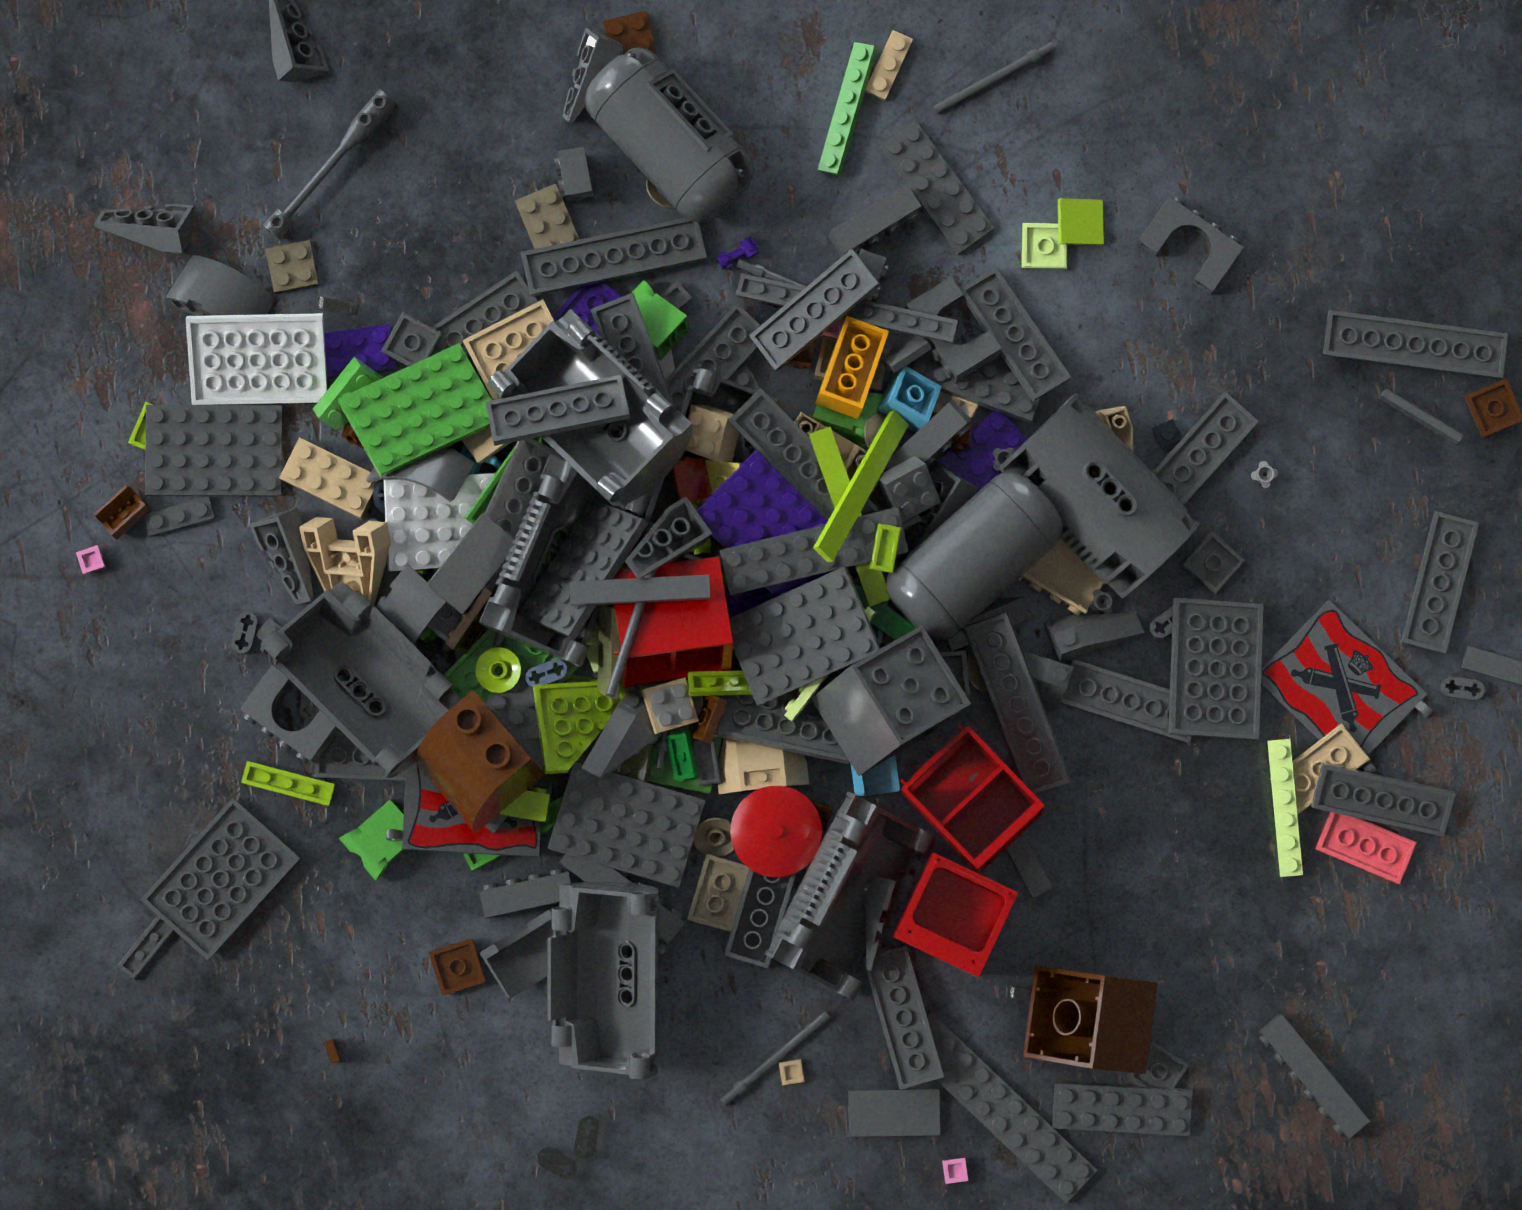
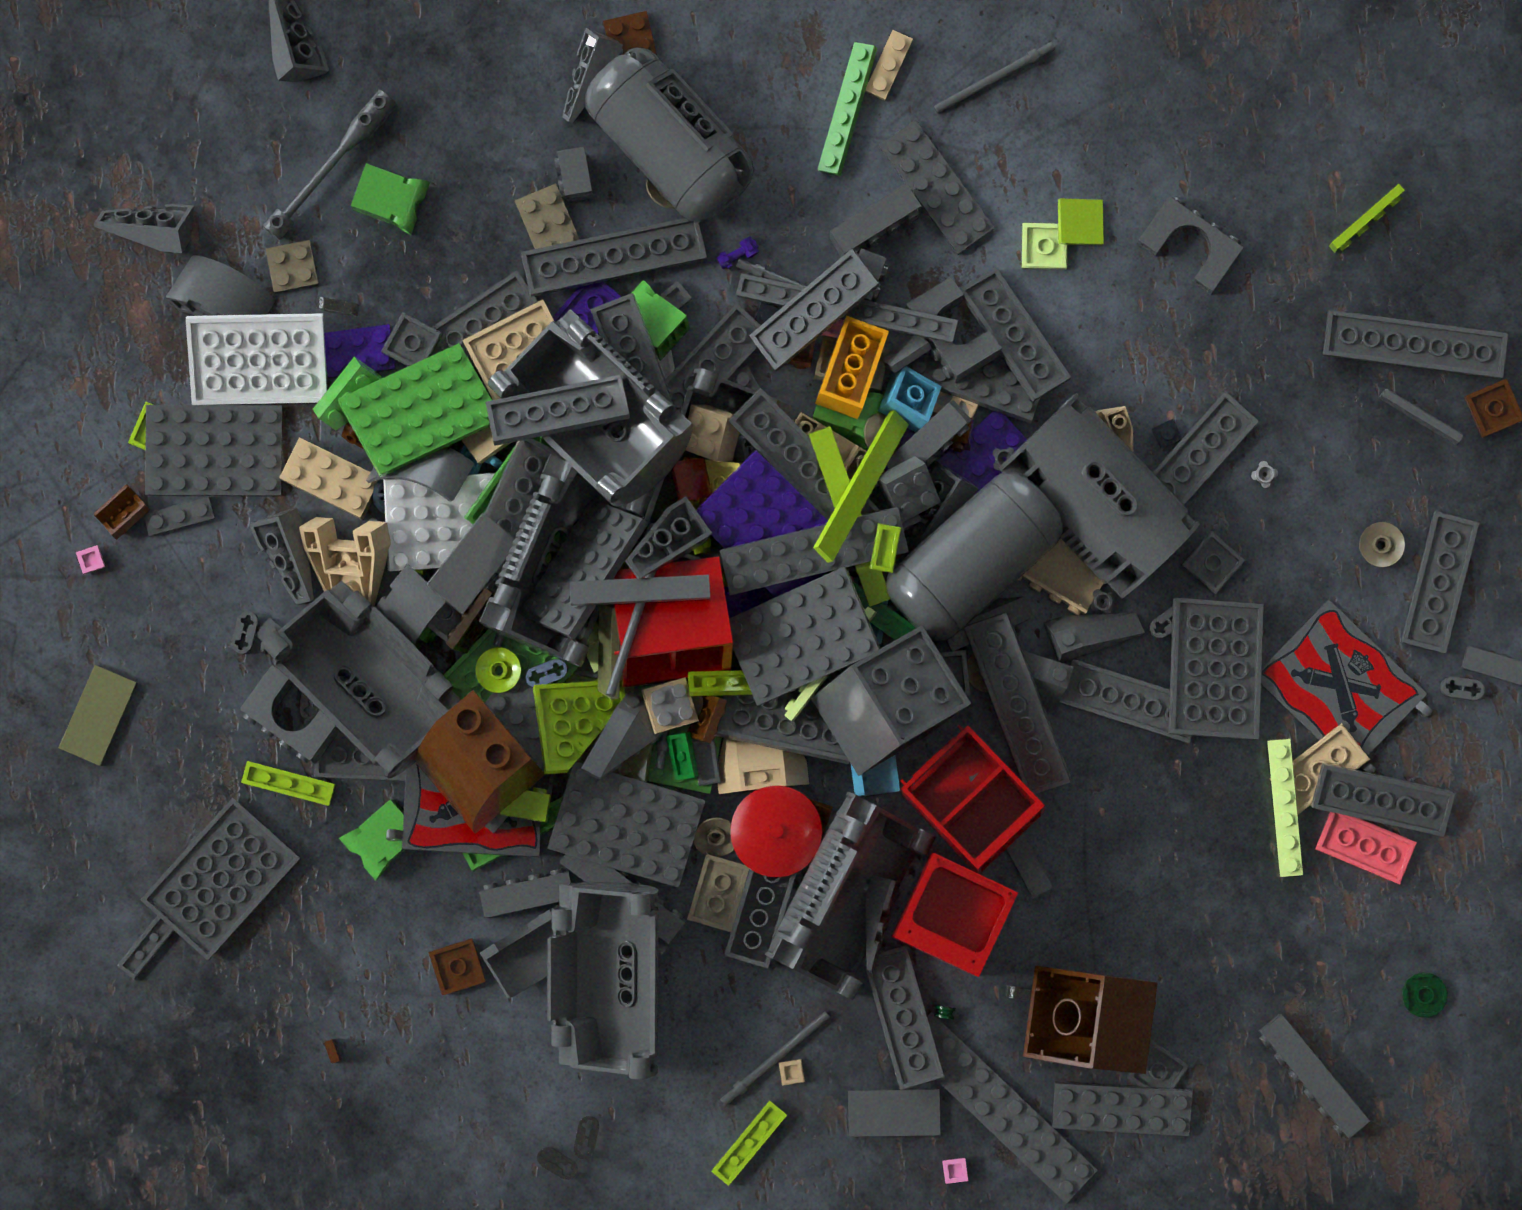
none -> olive tile [58,665,137,766]
none -> bright green piece [351,163,430,235]
none -> lime plate [711,1100,787,1186]
none -> dark green bush [934,1005,956,1020]
none -> lime plate [1329,184,1405,253]
none -> dark tan dish [1359,522,1405,567]
none -> dark green tile [1401,972,1448,1018]

